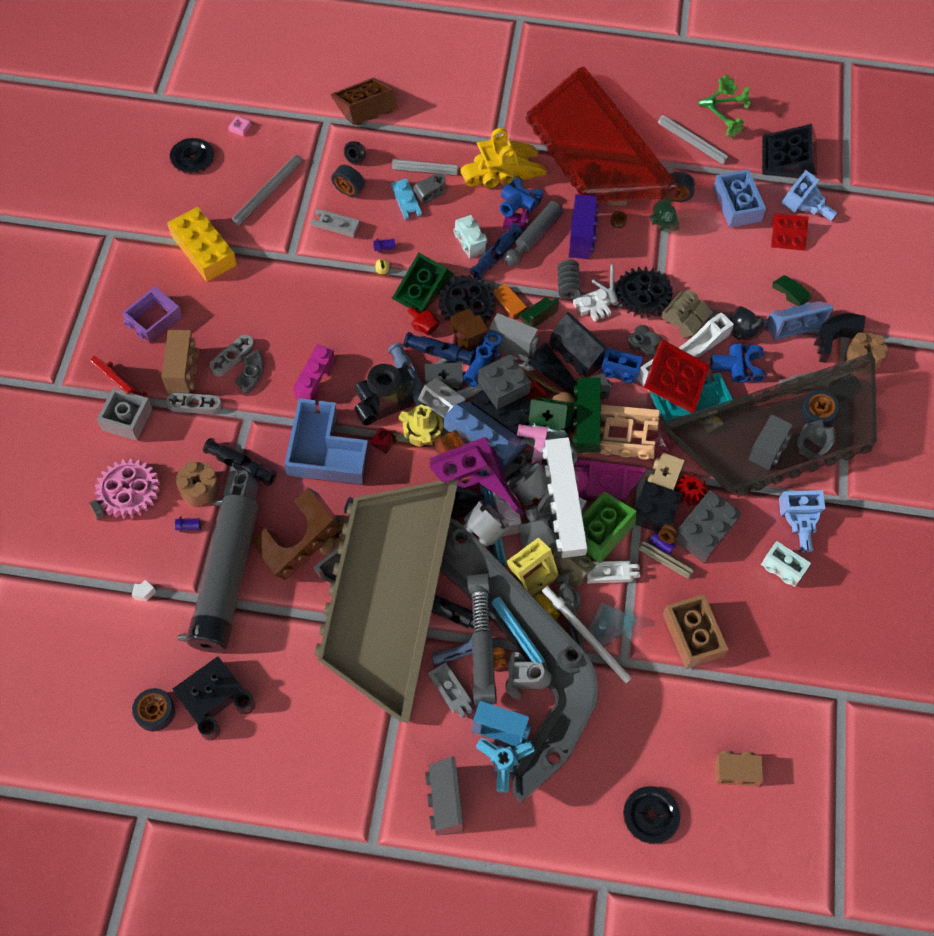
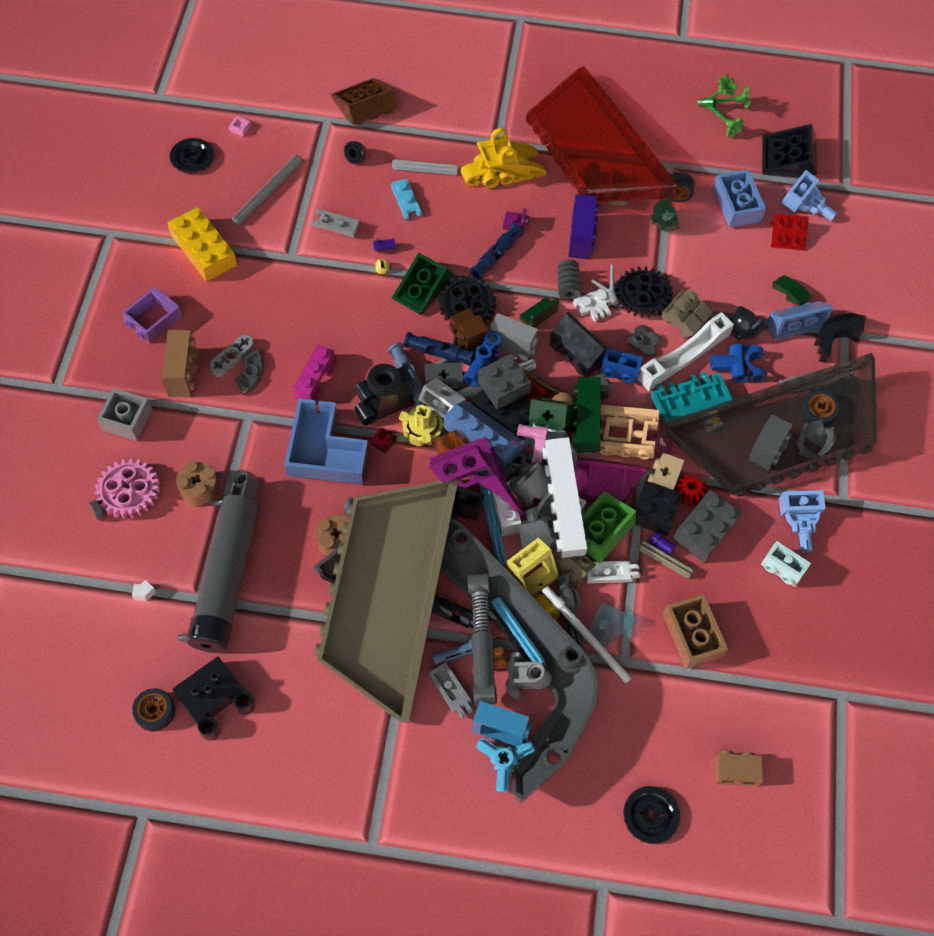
red door [90,356,148,397] -> none
light grey beam [166,393,222,414] -> none
dark purple pin [175,517,201,532] -> none
black piece [203,438,277,486] -> none
reddish brown arch [251,487,343,580] -> none
black wheel [331,165,365,197] -> none
red piece [407,307,440,336] -> none
dark grey piece [413,173,446,204] -> none
dark grey slope [425,757,463,835] -> none
light aqua brick [453,215,487,259] -> none
light grey brick [463,500,510,547] -> none
orange tile [493,283,527,319] -> none
blue connector [499,177,544,217] -> none
dark grey piece [504,201,563,266] -> none
black wing [528,342,578,398] -> none
reddish brown bush [611,211,627,228] -> none
red plate [644,340,710,413] -> none
light grey axle [658,115,728,164] -> none
reddish brown bush [658,524,678,544] -> none
medium nougat brick [845,333,888,375] -> none

